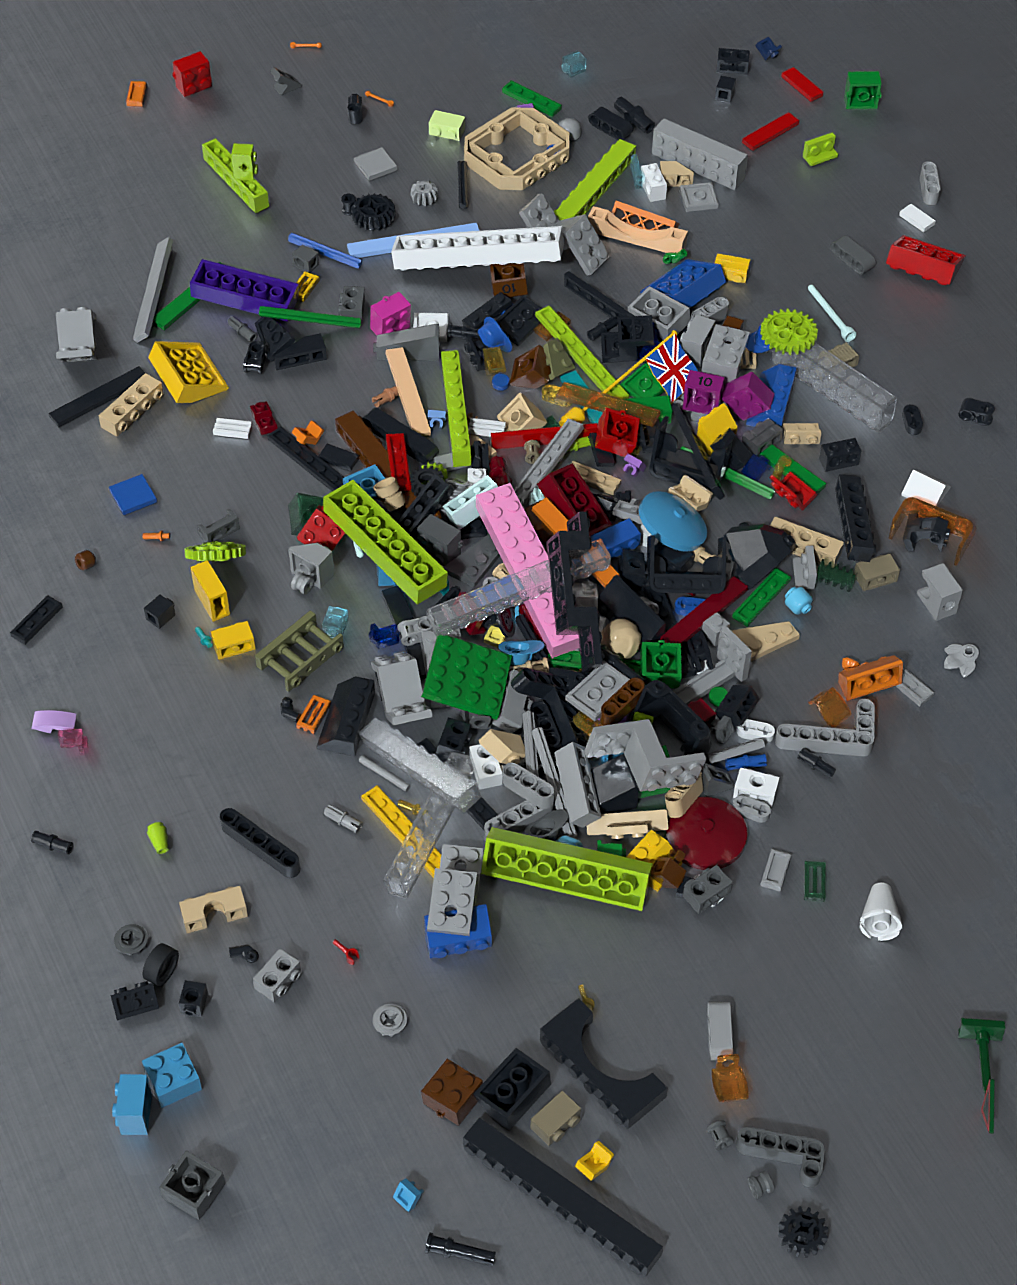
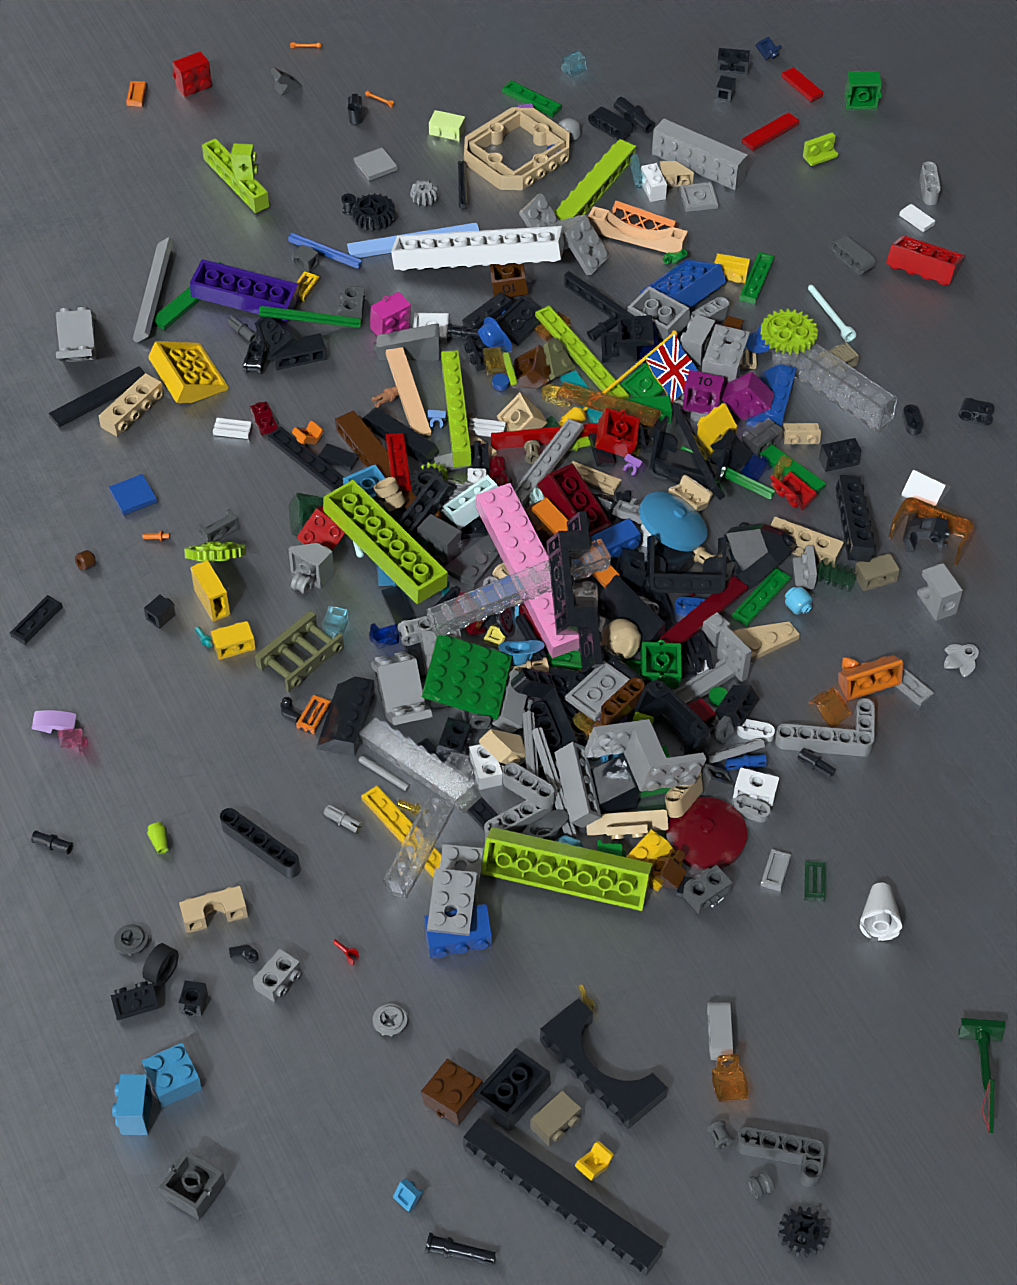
none -> lime tile [502,352,518,386]
none -> green tile [739,252,775,304]

